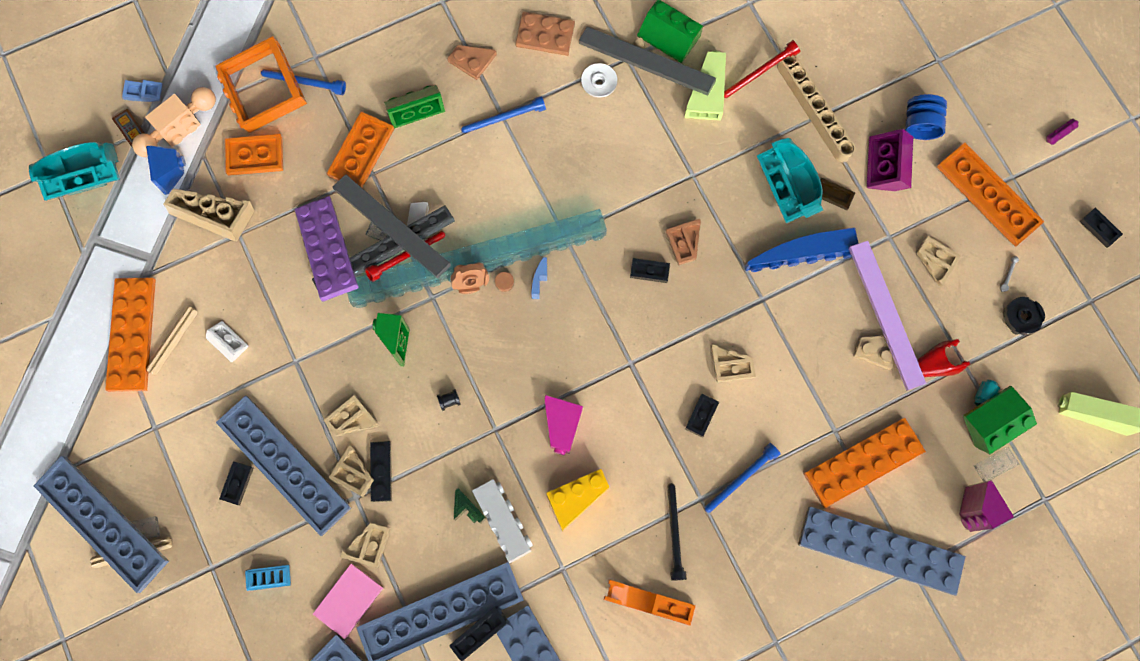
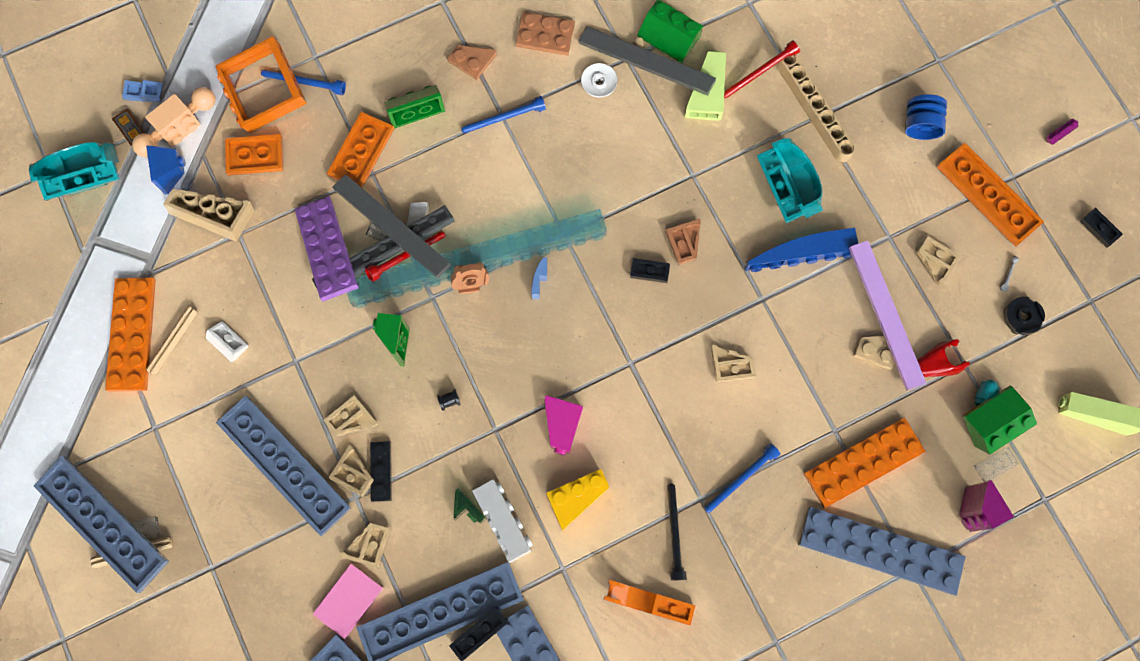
black plate [219,461,254,506] -> none
dark azure slope [245,565,291,591] -> none
nougat tile [495,272,514,292] -> none
black plate [685,394,719,438] -> none
dark brown tile [820,178,855,210] -> none
magenta slope [867,129,914,191] -> none

